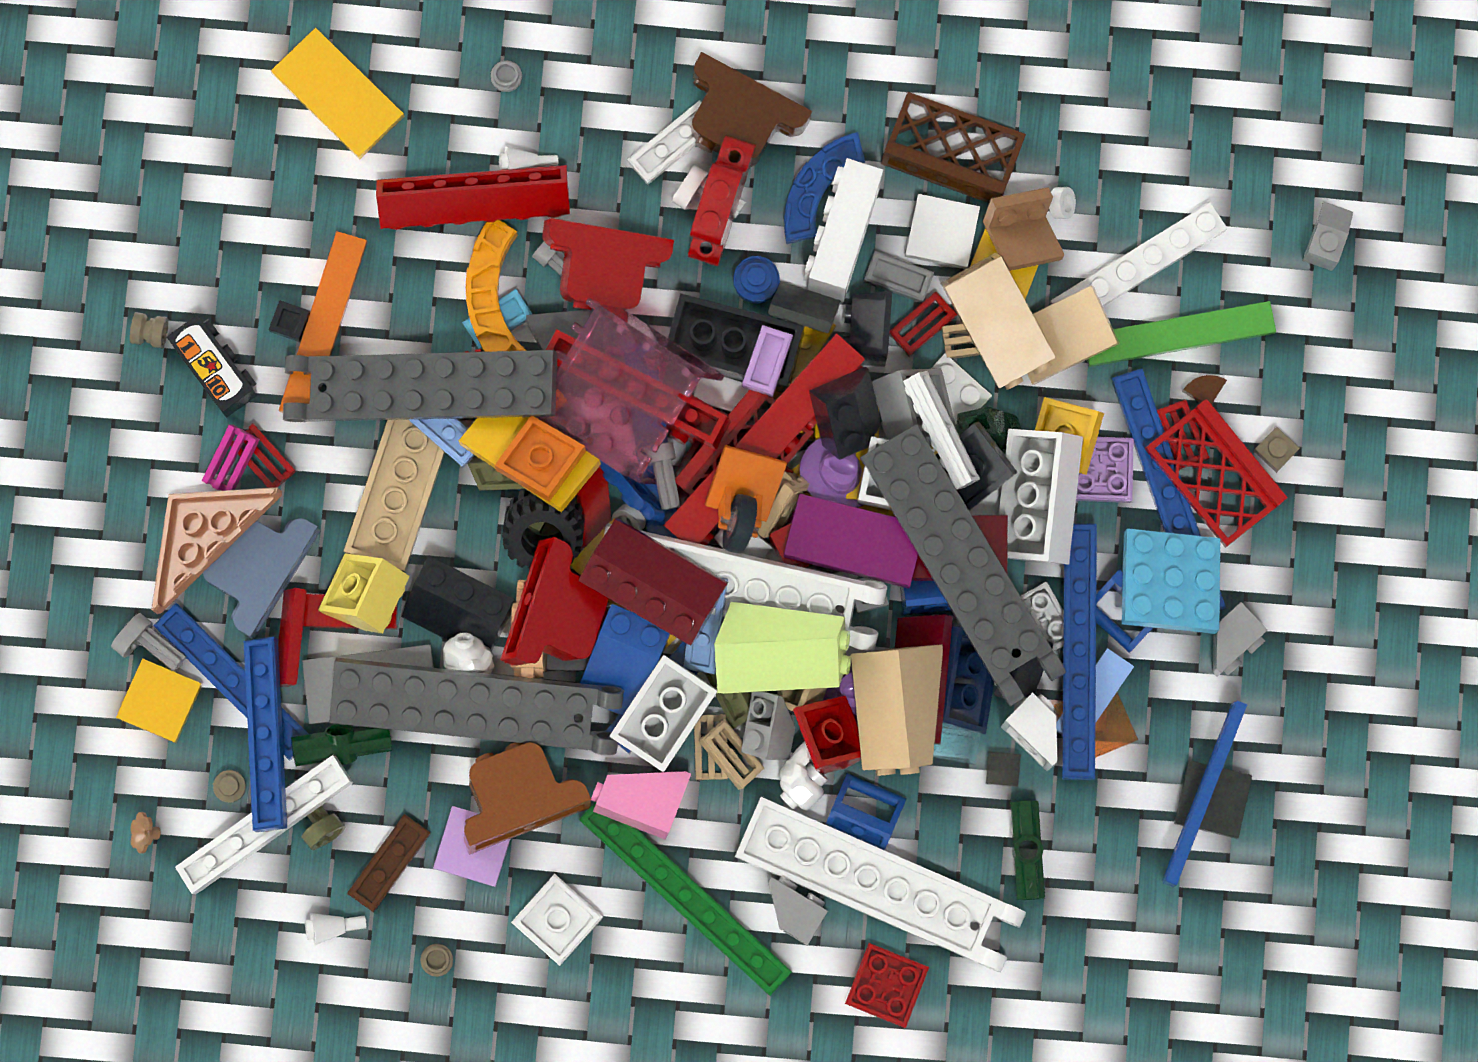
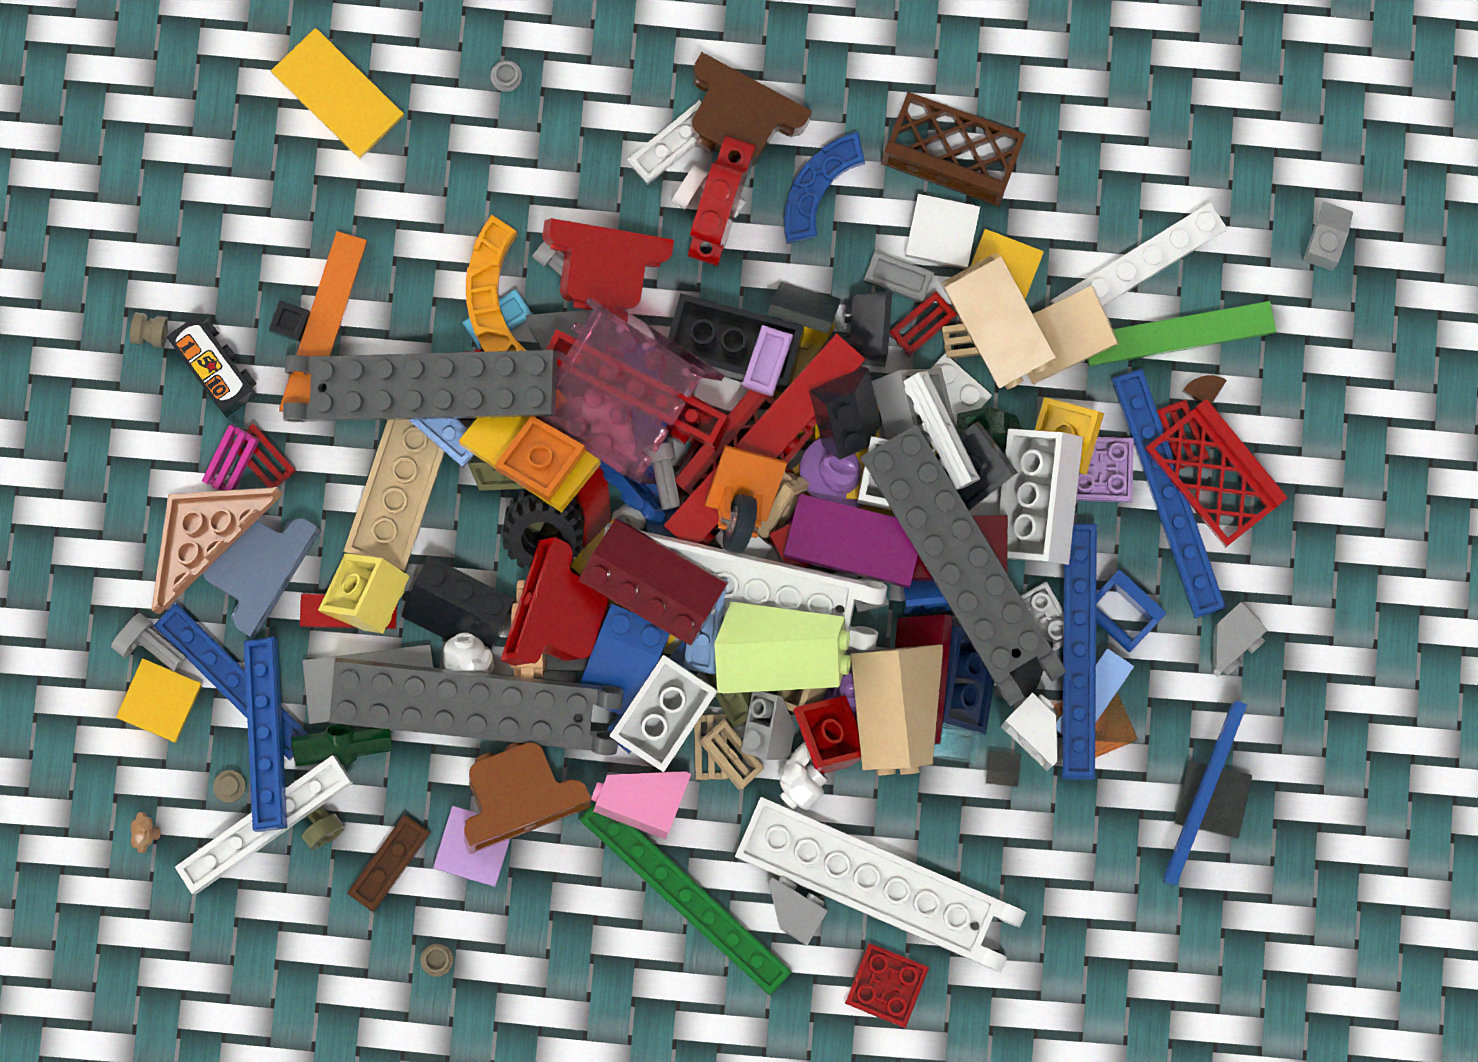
red tile [278,588,307,687] -> none
white cone [305,913,366,945] -> none
red brick [376,165,570,230] -> none
white cone [499,147,558,170] -> none
white tile [511,874,603,966] -> none
blue plate [733,256,780,304] -> none
white brick [804,158,884,302] -> none
blue tile [825,773,907,850] -> none
medium nougat bracket [983,187,1064,271] -> none
dark green piece [1010,801,1045,900] -> none
white tile [1049,187,1076,219] -> none
medium azure plate [1122,529,1220,634] -> none
dark tan plate [1254,427,1300,473] -> none

